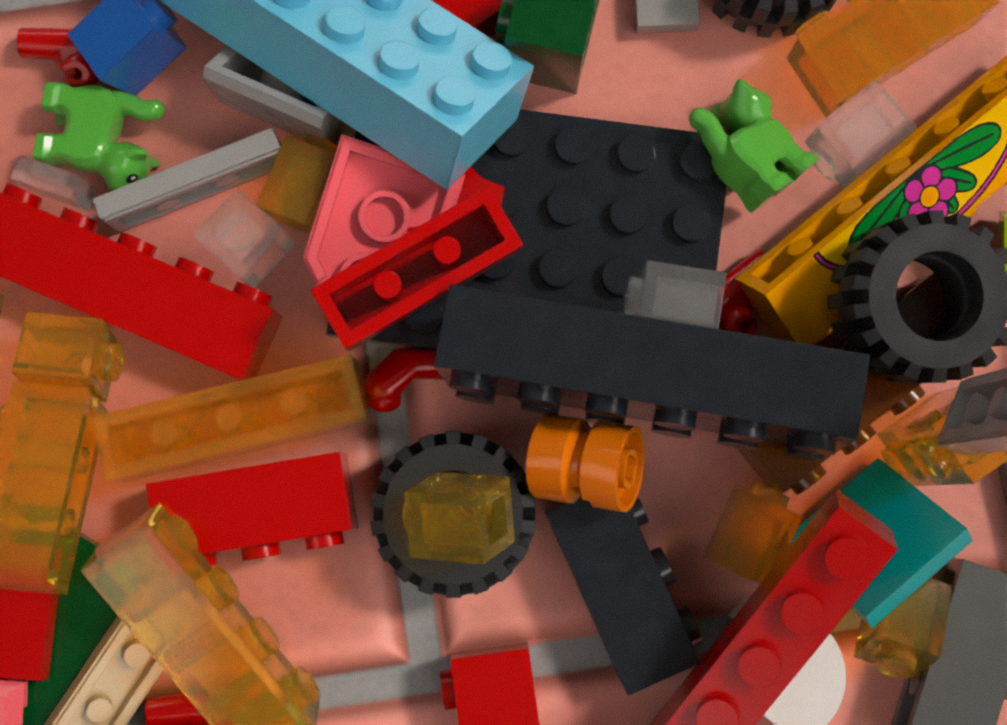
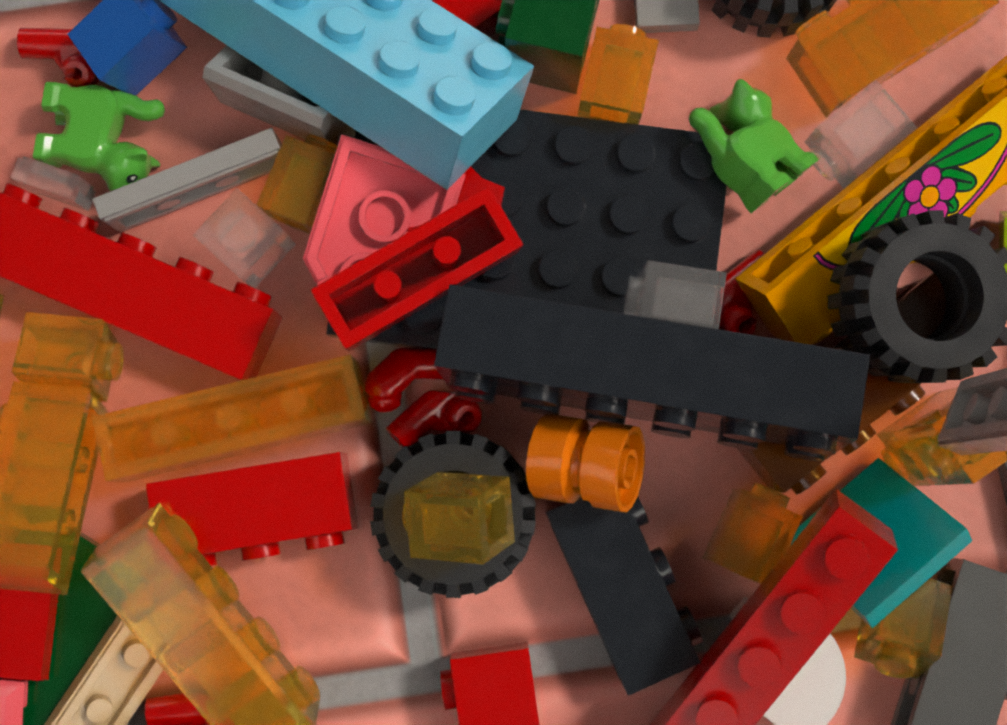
none -> red arm [385,390,482,448]
none -> clear yellow brick [577,24,659,125]

